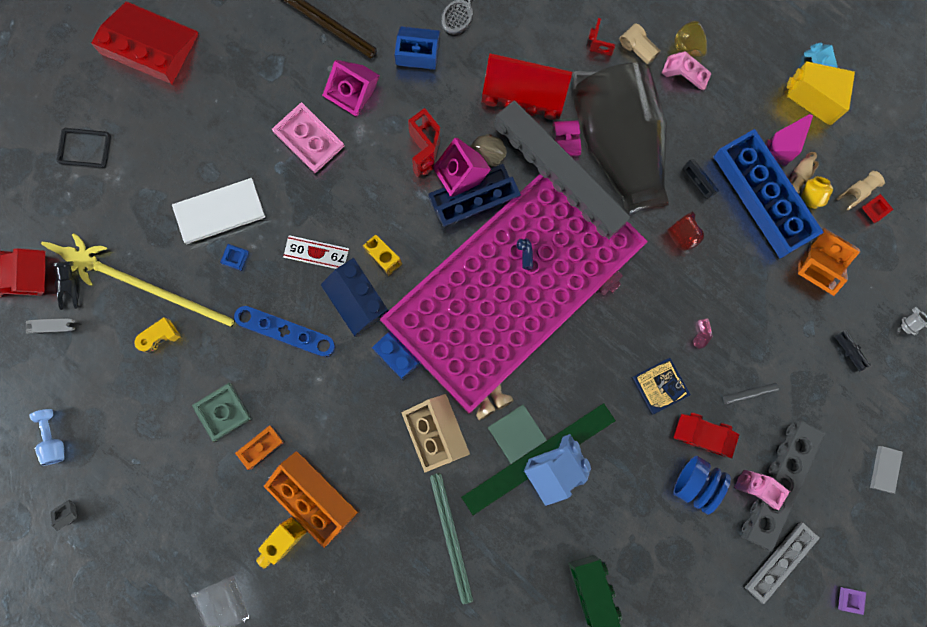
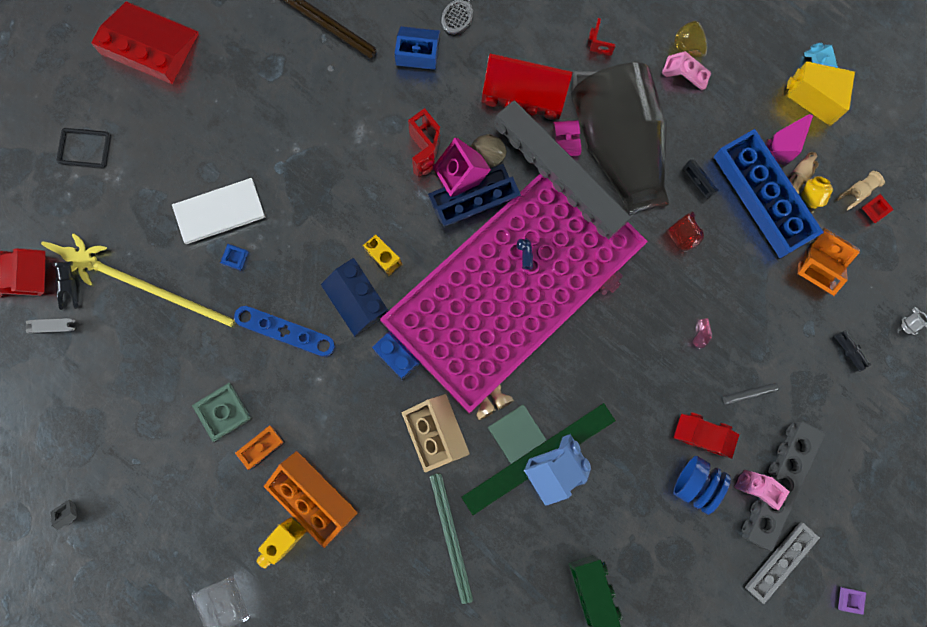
light blue piece [30,409,65,466] -> none
yellow leg [134,317,181,353] -> none
bright pink plate [272,102,345,173] -> none
white sticker [283,235,349,269] -> none
dark pink slope [322,60,380,116] -> none
tan piece [619,24,661,65] -> none
tile [632,358,691,415] -> none
light grey tile [870,446,903,494] -> none

